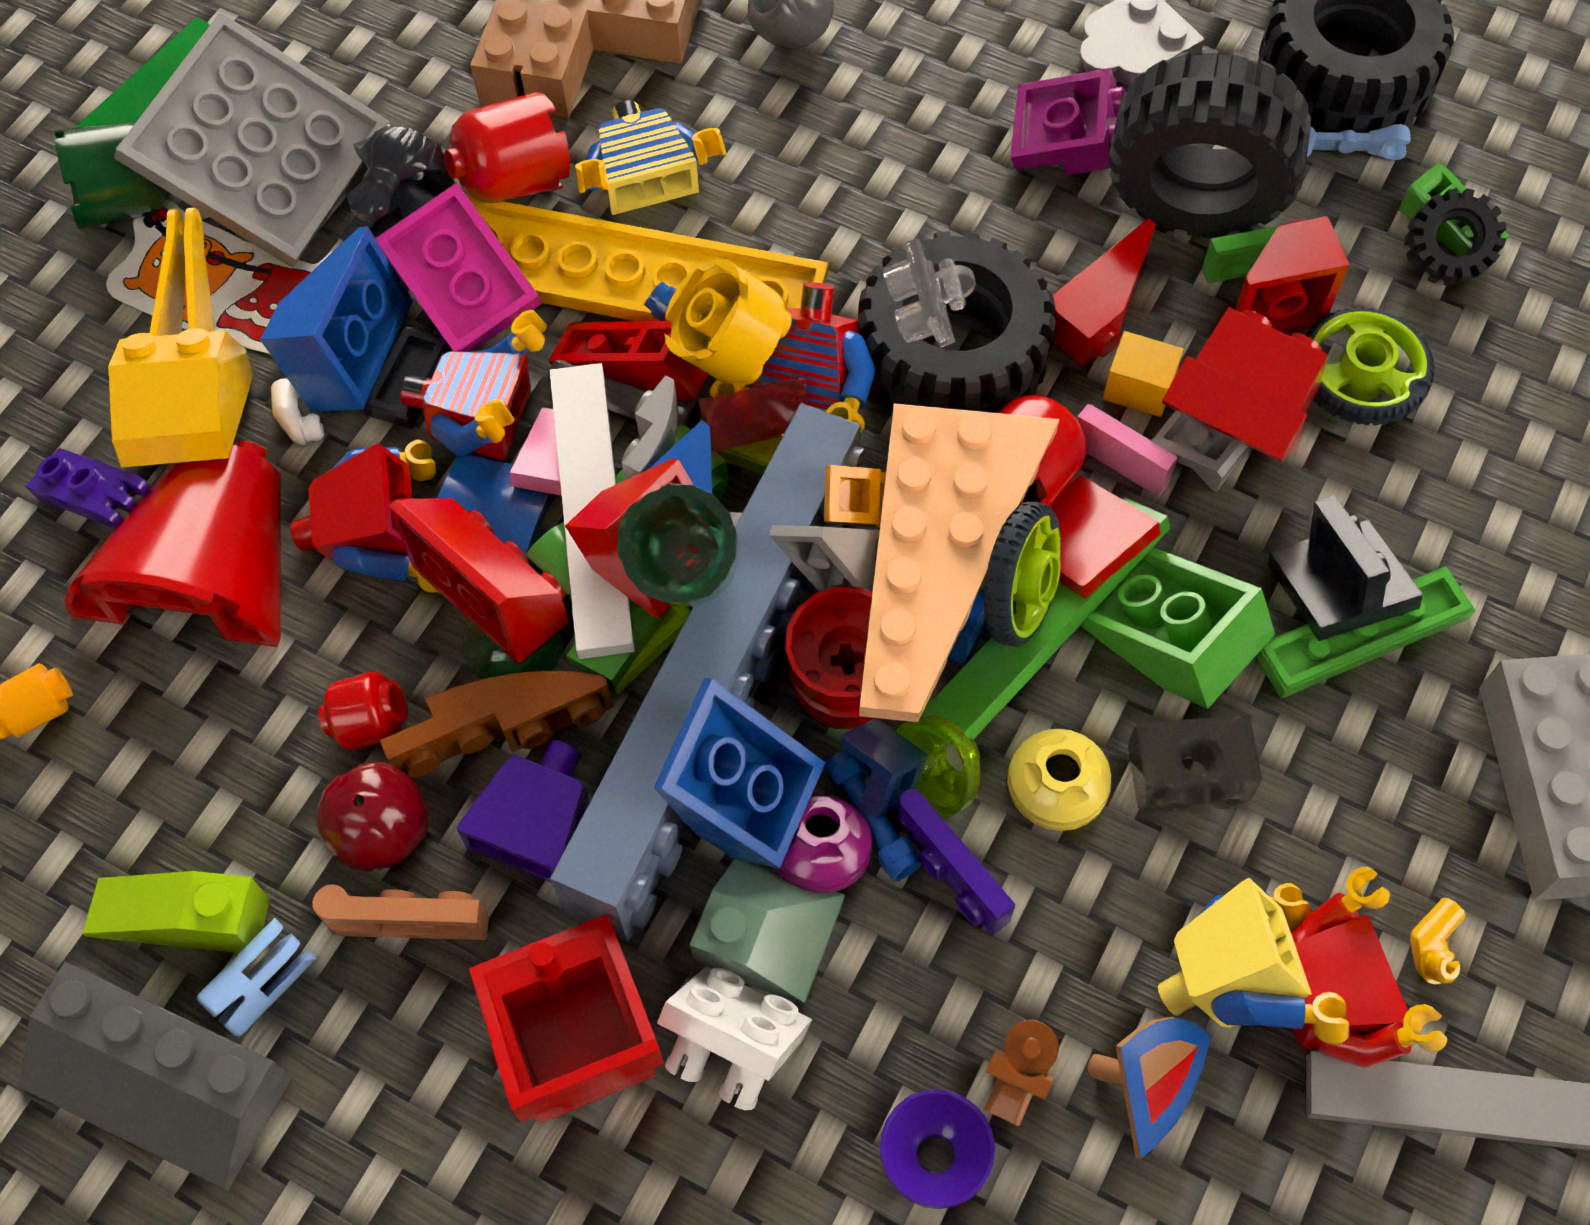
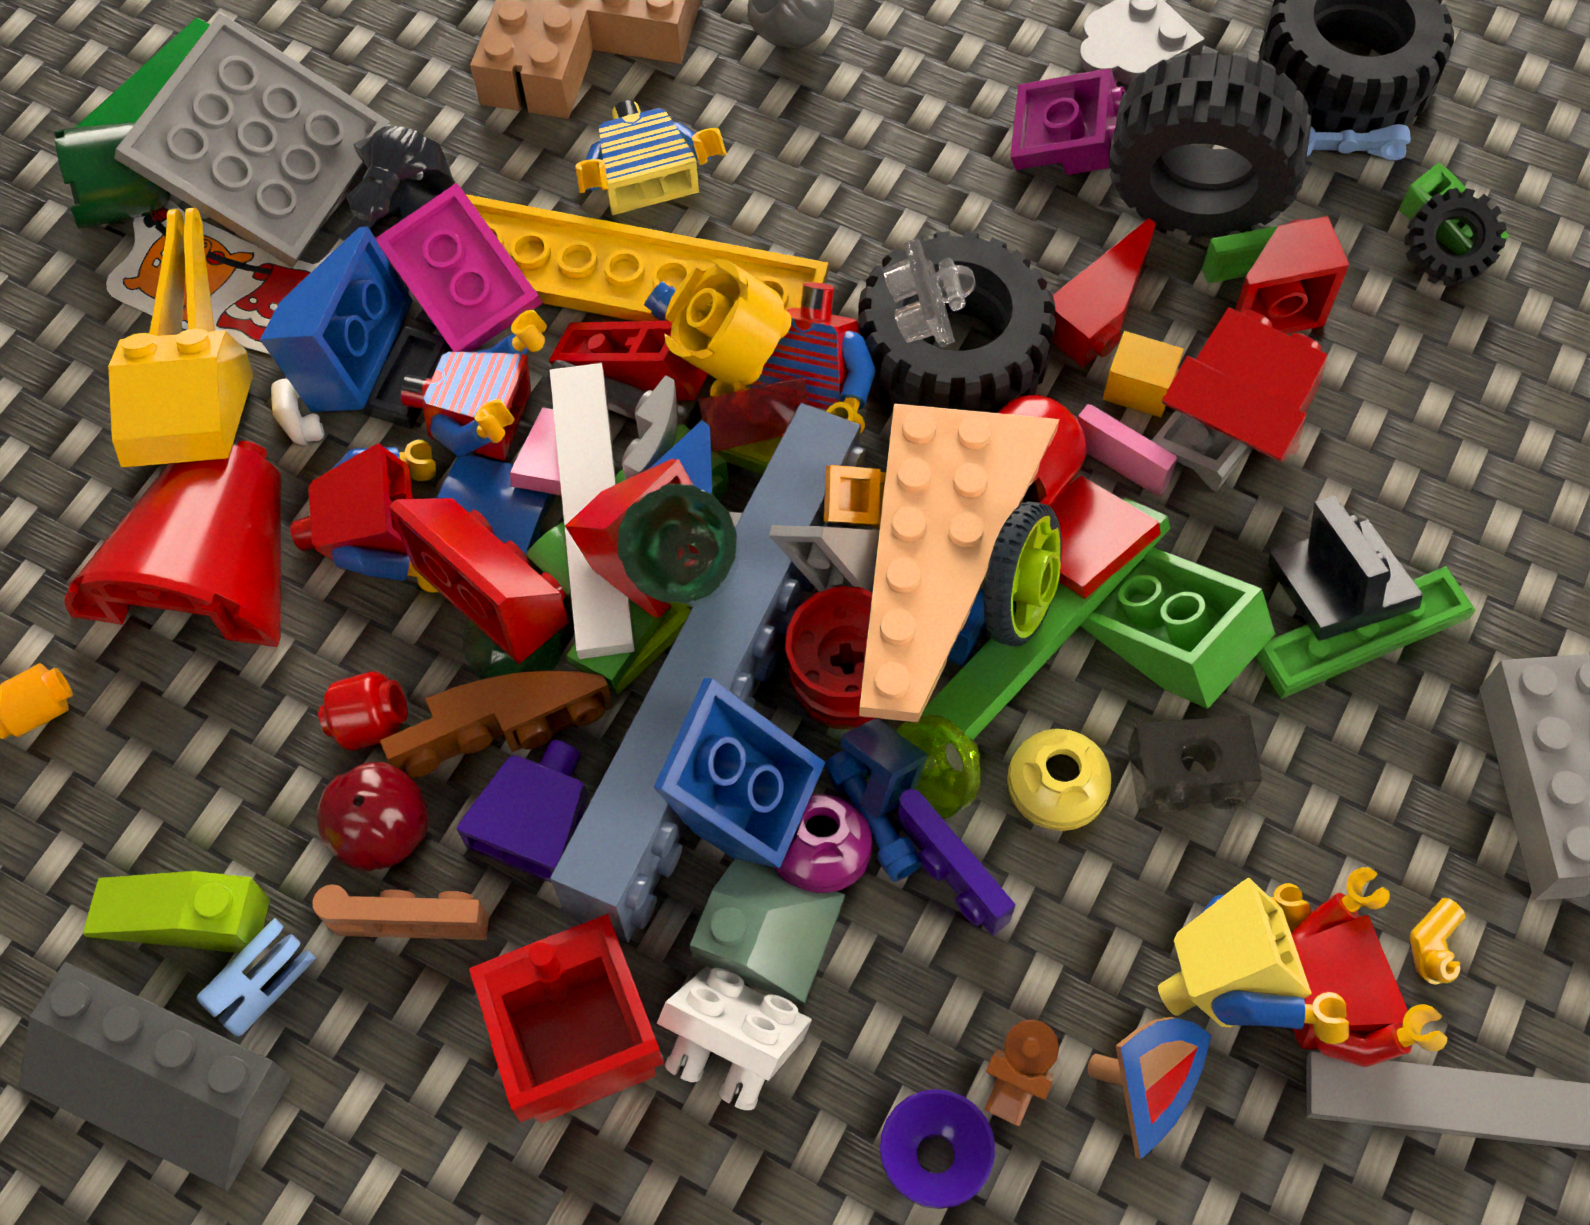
dark purple hinge [25,448,151,528] -> none
red cylinder [444,92,570,203] -> none
lime wheel [1305,307,1435,426] -> none

